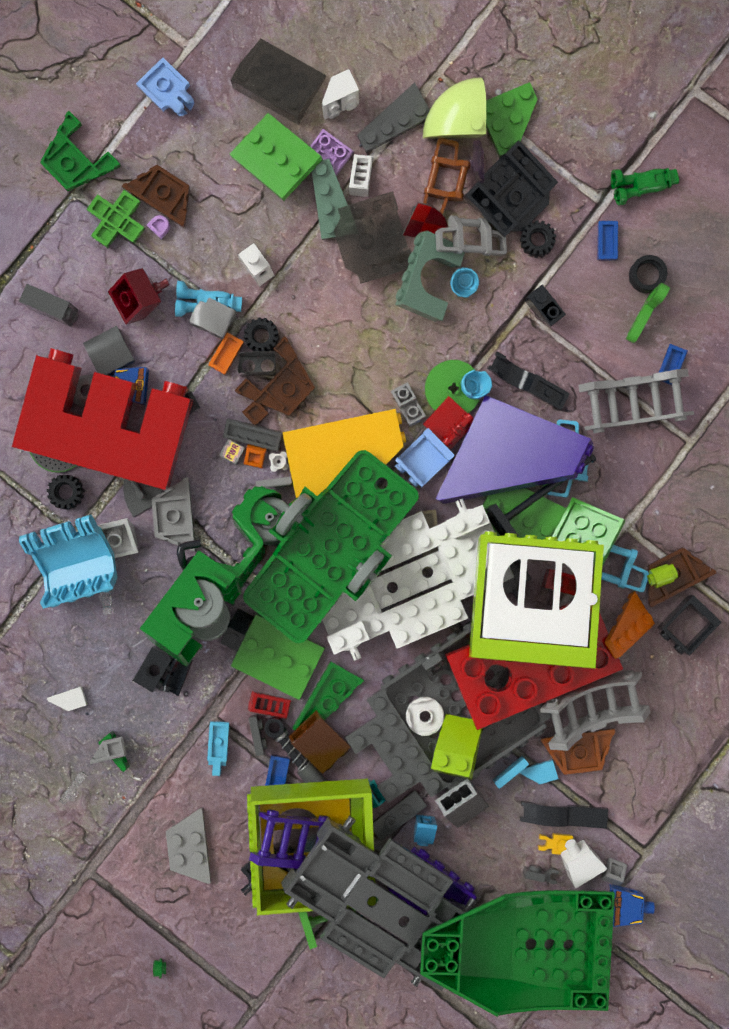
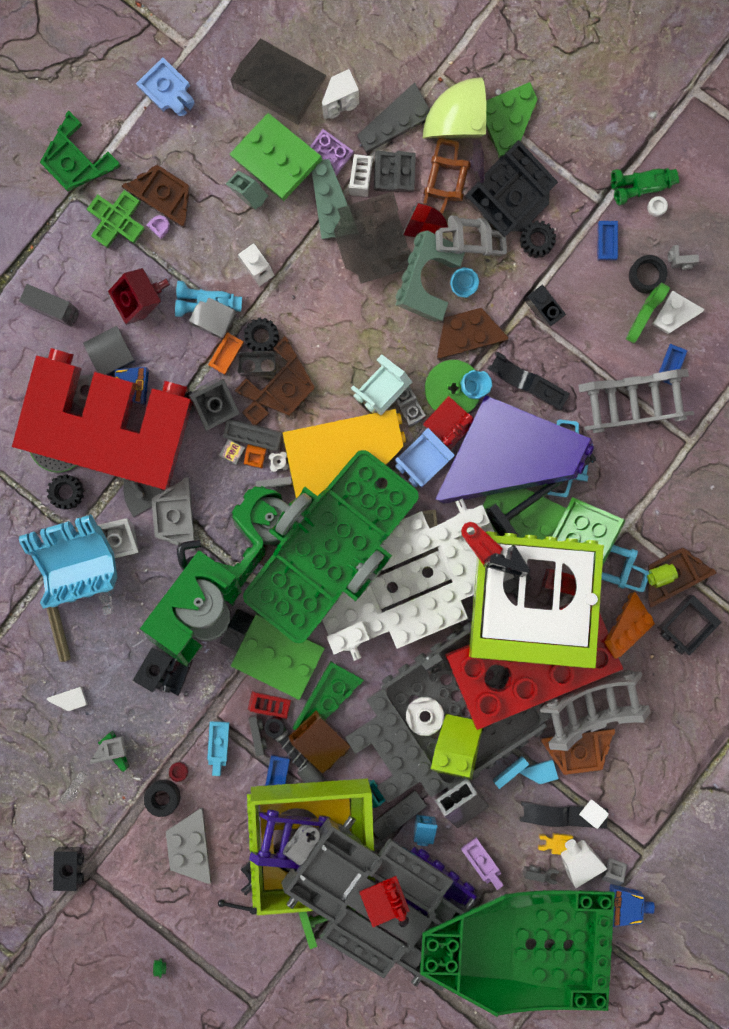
none -> dark tan axle [47,607,71,662]
none -> black brick [53,847,84,891]
none -> black tyre [144,779,181,817]
none -> dark red tile [169,761,189,782]
none -> dark grey slope [189,378,240,431]
none -> black hinge [218,899,257,915]
none -> sand green slope [226,170,268,210]
none -> light grey piece [283,825,320,865]
none -> light aqua panel [351,354,412,415]
none -> red hinge [359,876,410,927]
none -> dark grey slope [374,150,416,192]
none -> reddish brown wing [437,308,508,360]
none -> red piece [461,522,503,565]
none -> lavender hinge [461,837,504,890]
none -> black slope [484,545,530,577]
none -> white slope [579,799,609,829]
none -> white tile [647,196,668,217]
none -> white wing [652,291,704,334]
none -> light grey bracket [668,245,699,270]

